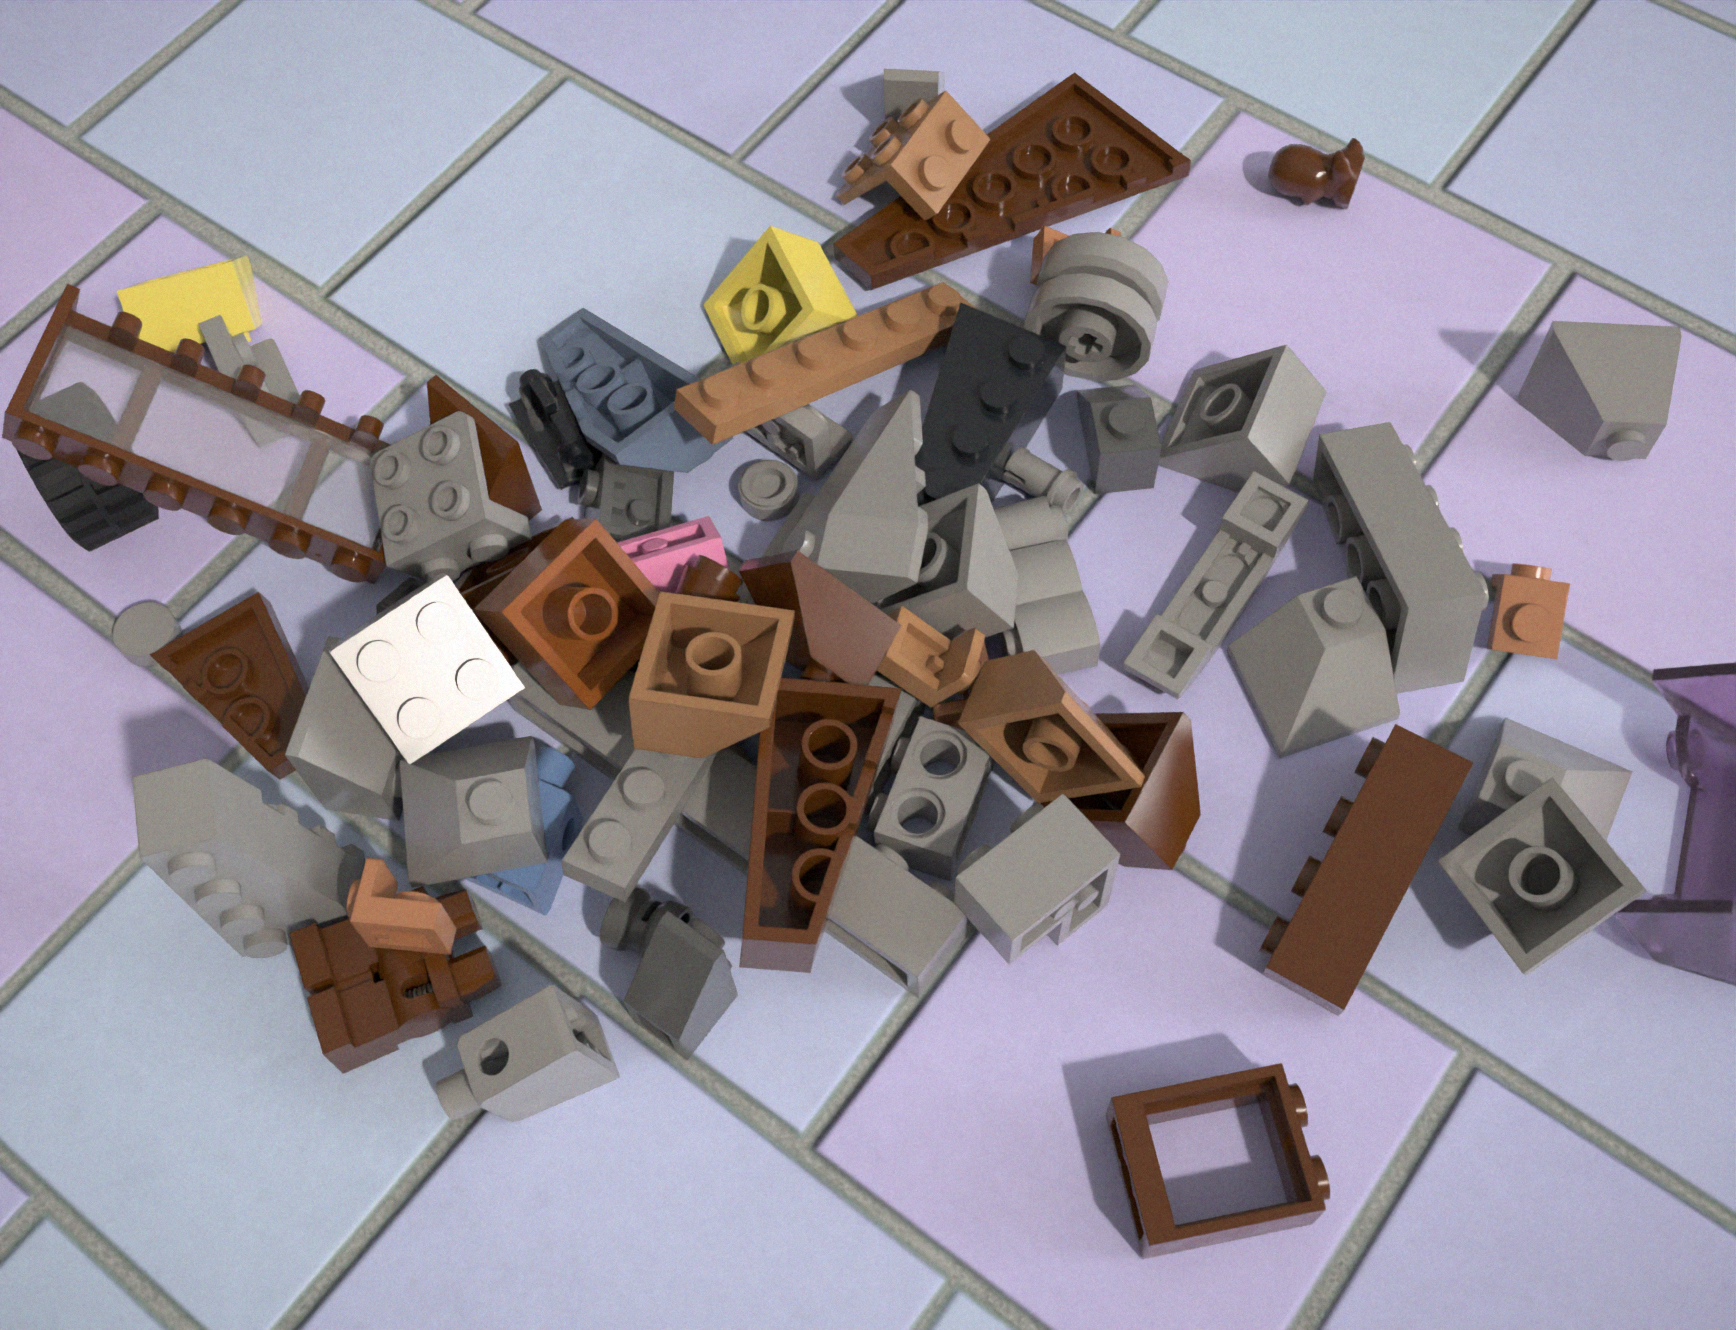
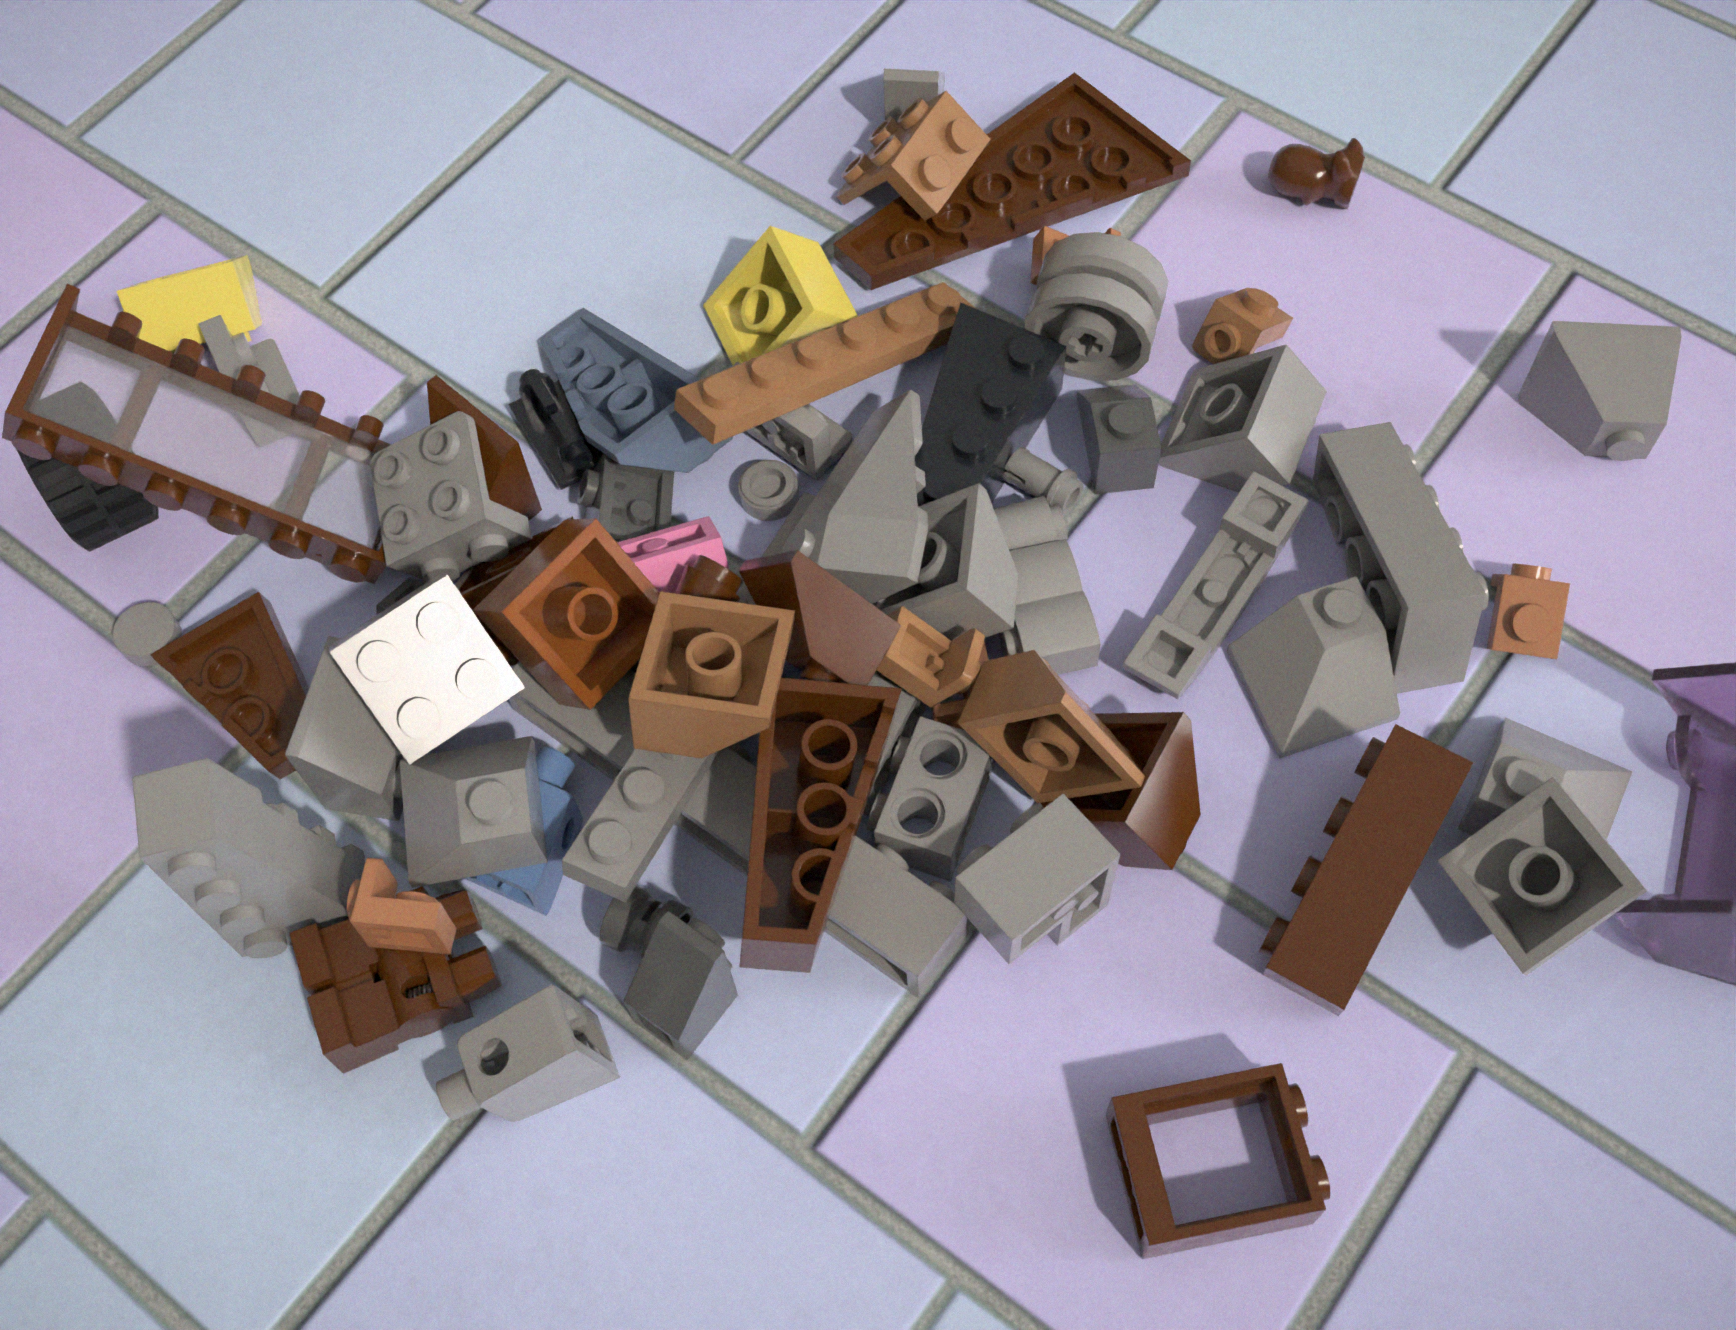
none -> medium nougat bracket [1192,288,1293,364]

